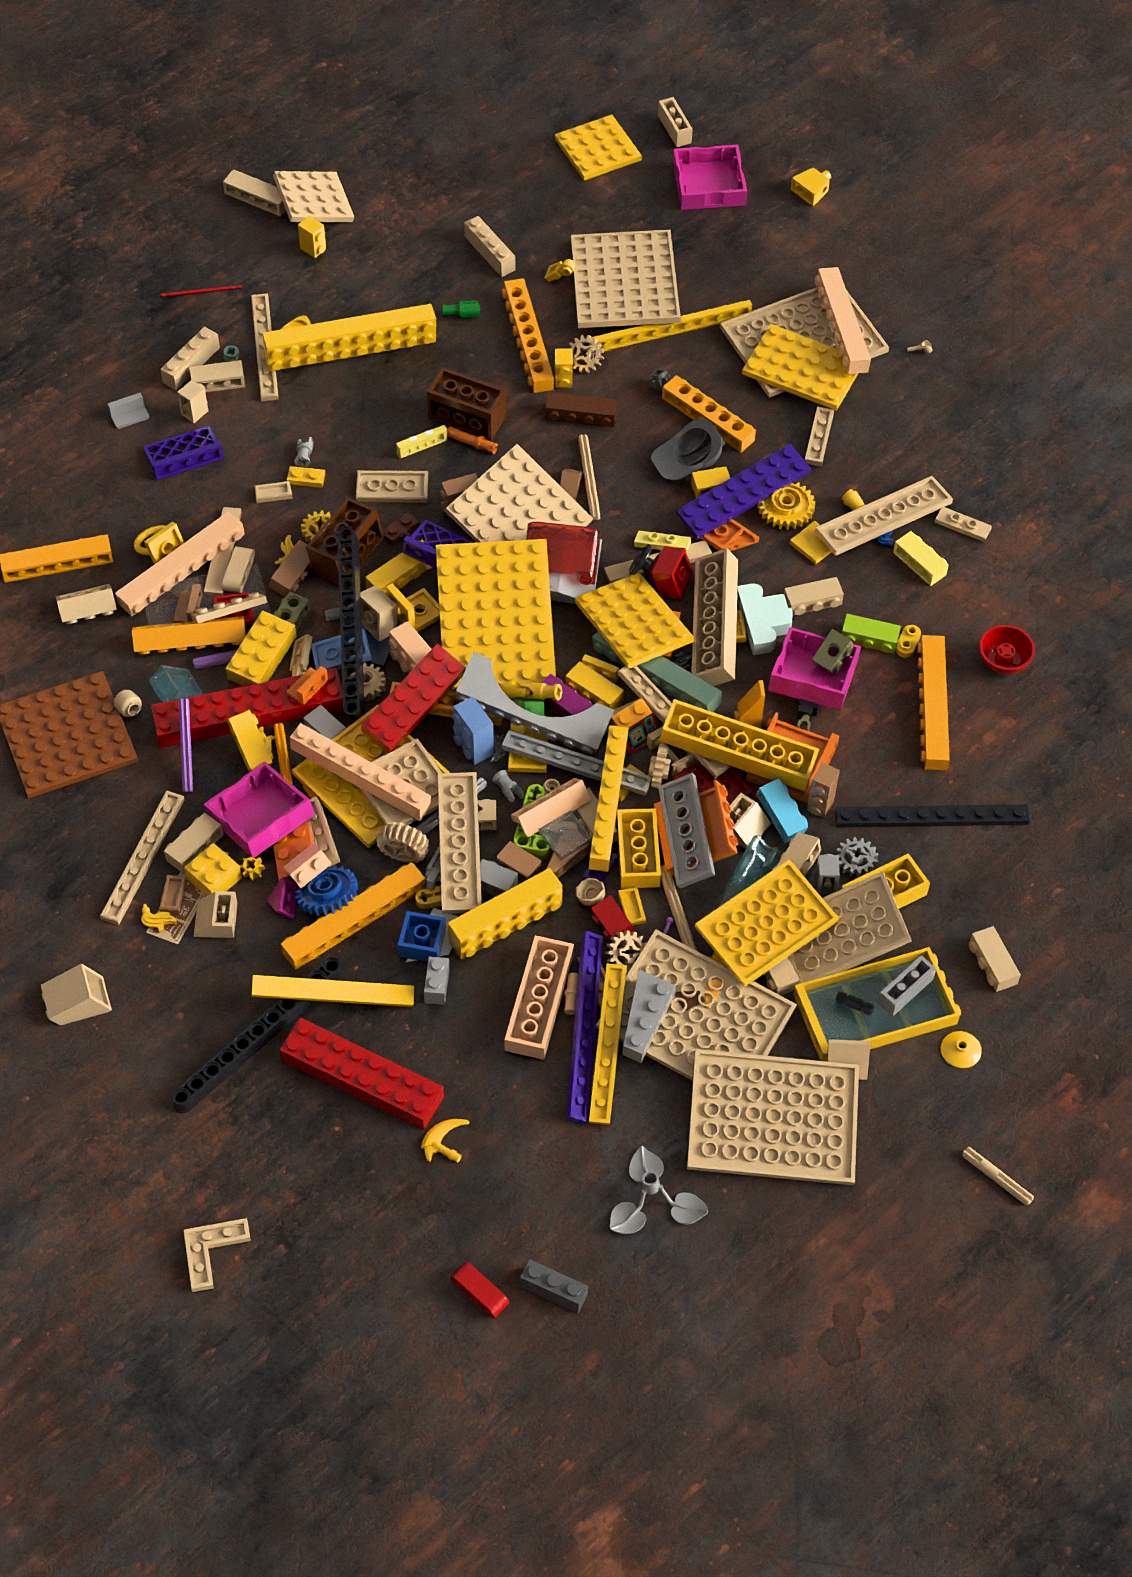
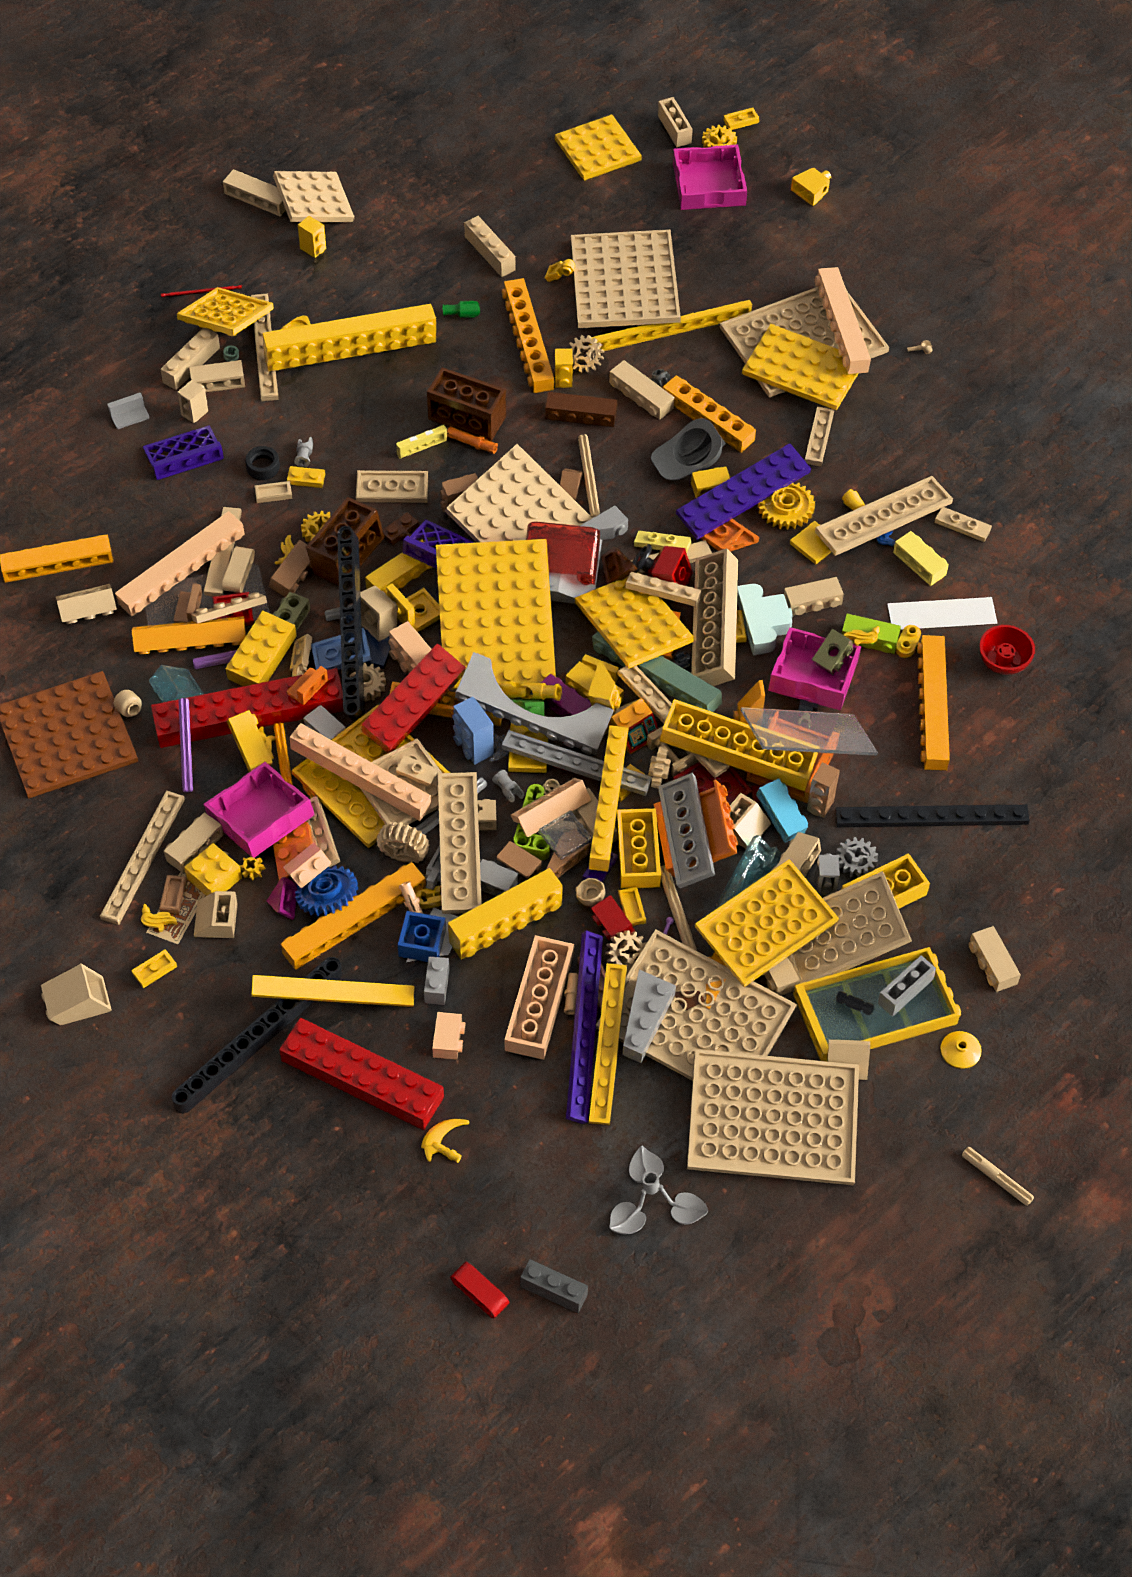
yellow tile [134,522,184,564] -> none
tan plate [184,1218,251,1292] -> none
none -> yellow plate [131,949,177,988]
none -> yellow plate [177,287,273,336]
none -> black tyre [245,446,280,480]
none -> tan plate [396,755,439,787]
none -> light nougat pin [399,881,423,914]
none -> light nougat brick [432,1012,466,1060]
none -> light grey slope [575,506,628,540]
none -> yellow slope [588,661,621,714]
none -> reddish brown wing [601,547,637,584]
none -> tan brick [609,360,675,420]
none -> tan plate [625,572,701,607]
none -> yellow gear [702,125,737,148]
none -> yellow plate [723,108,759,130]
none -> clear piece [741,707,878,756]
none -> yellow piece [844,626,880,646]
none -> white sticker [888,597,997,630]

